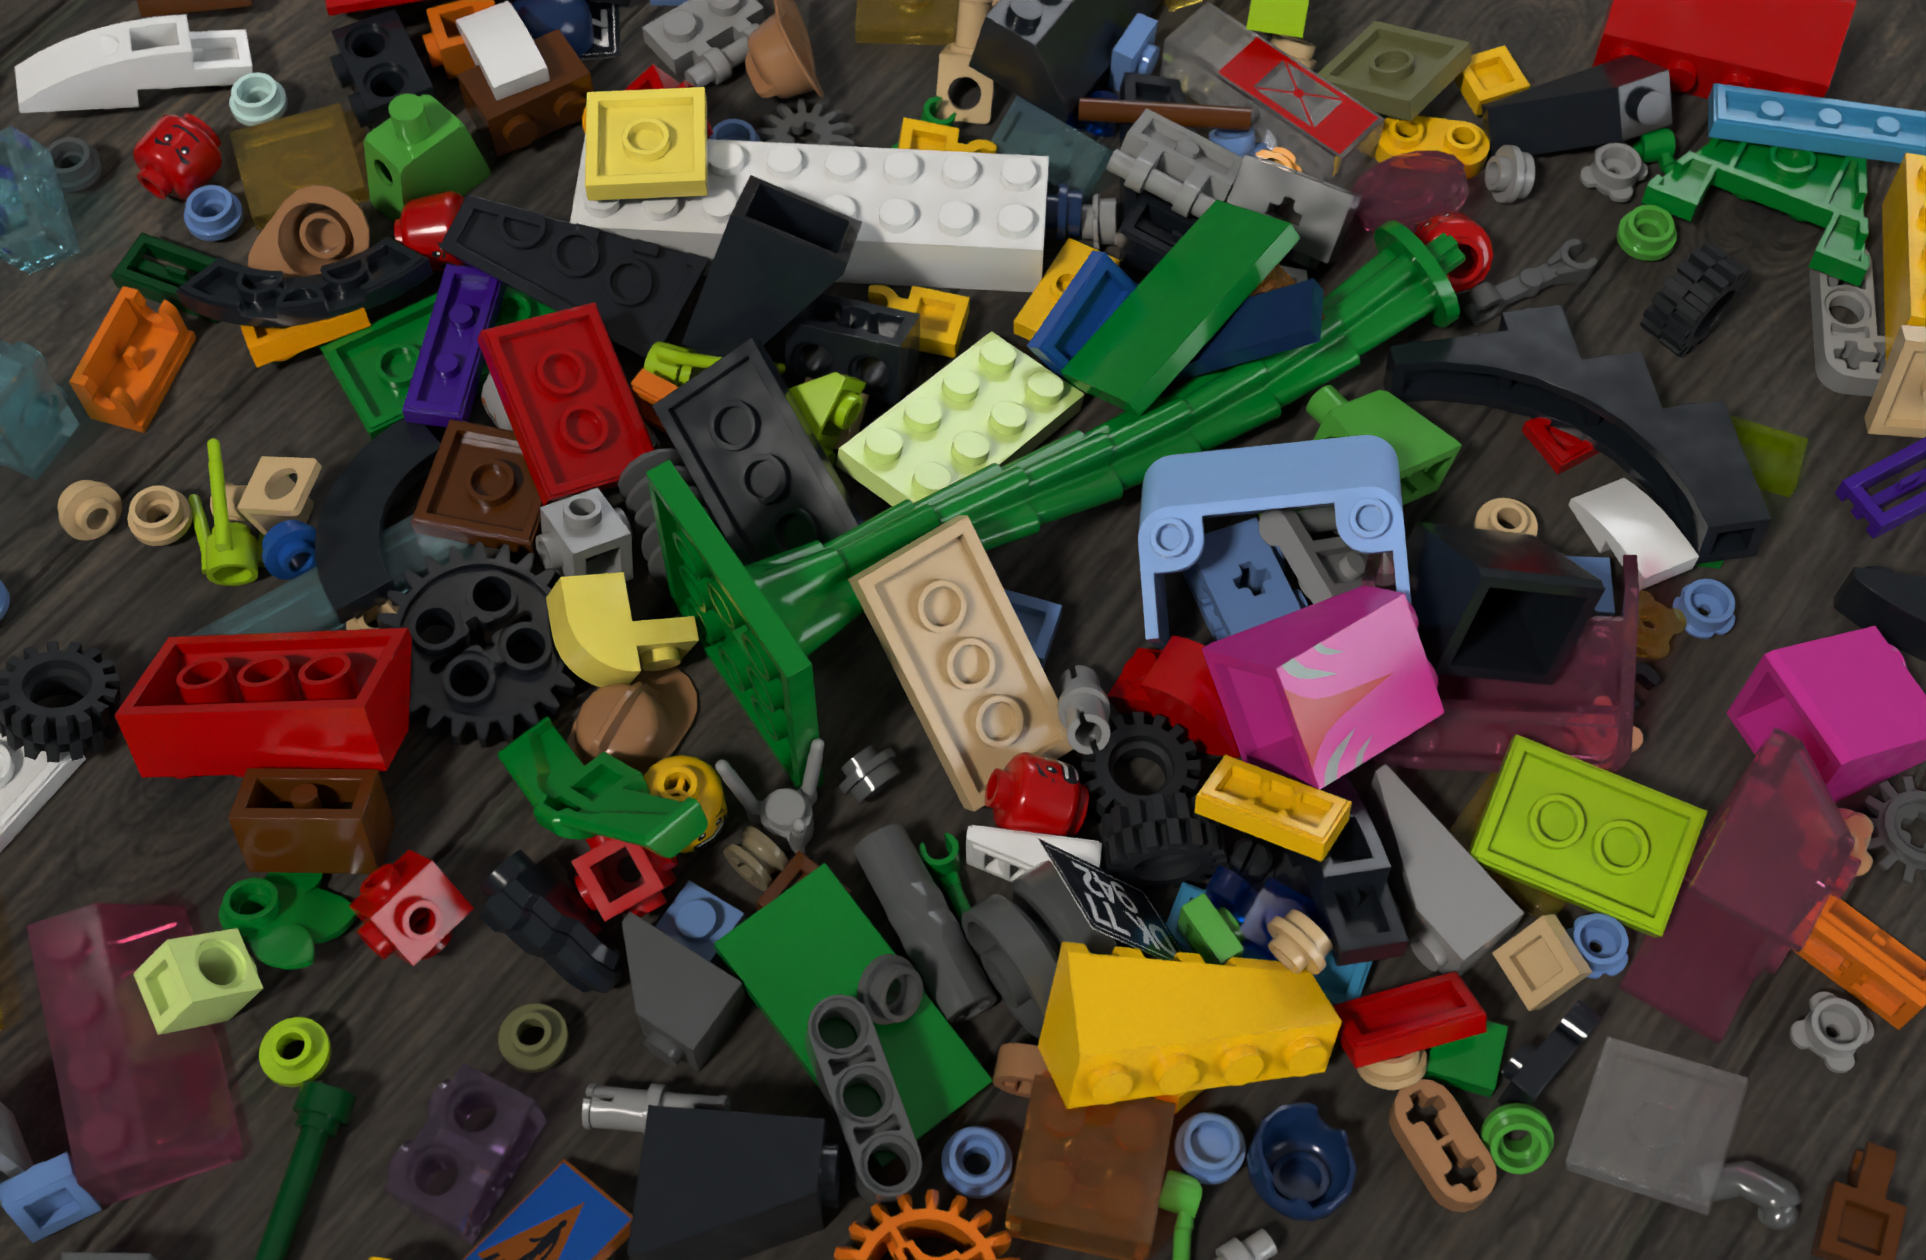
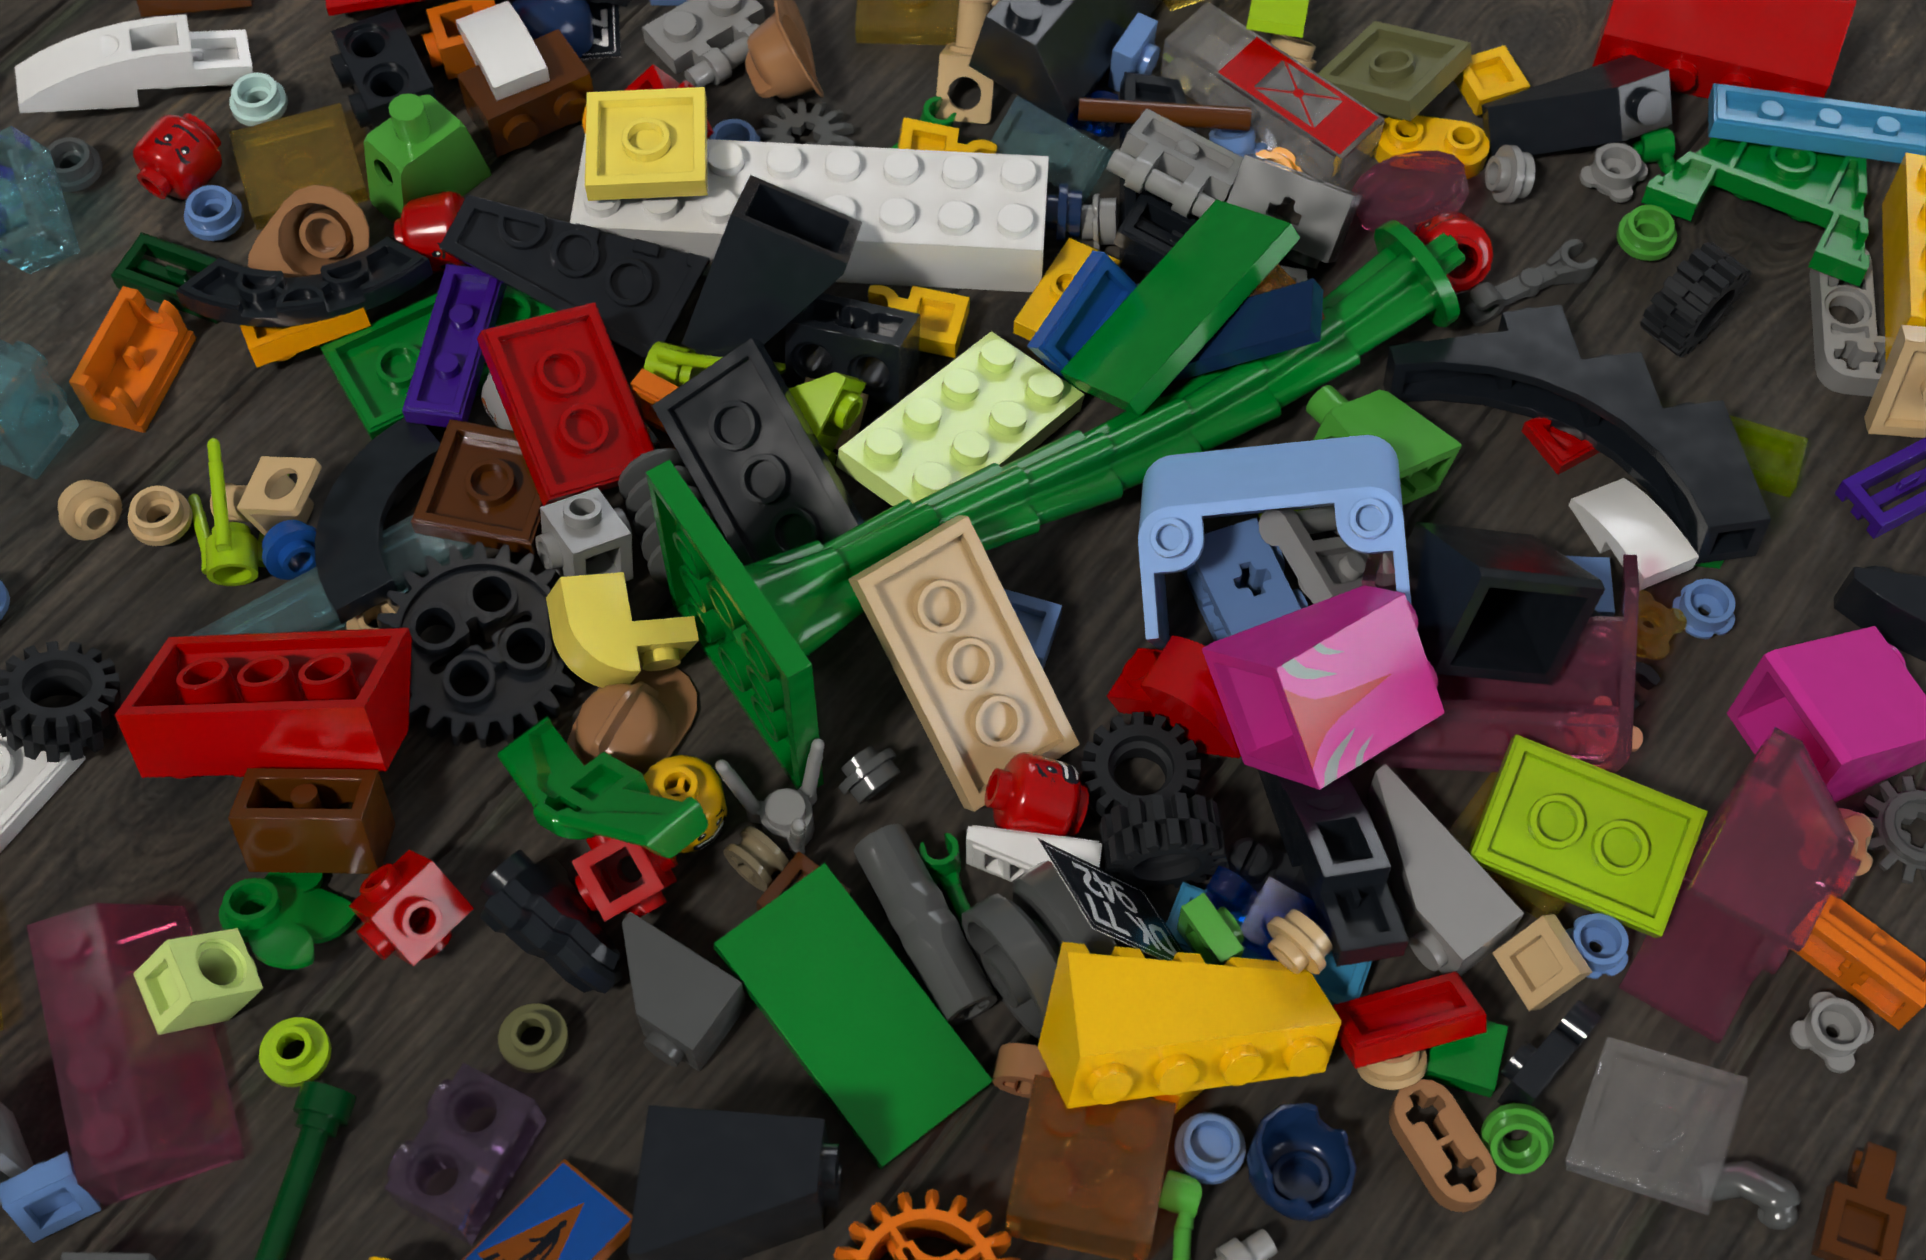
light grey pin [582,1083,730,1134] -> none
medium blue plate [655,880,746,966] -> none
dark grey beam [804,994,922,1206] -> none
dark grey plate [857,954,923,1025] -> none
medium blue plate [941,1126,1012,1199] -> none
light grey pin [1057,665,1111,754] -> none
yellow plate [1195,755,1352,862] -> none
tan plate [1474,498,1538,537] -> none

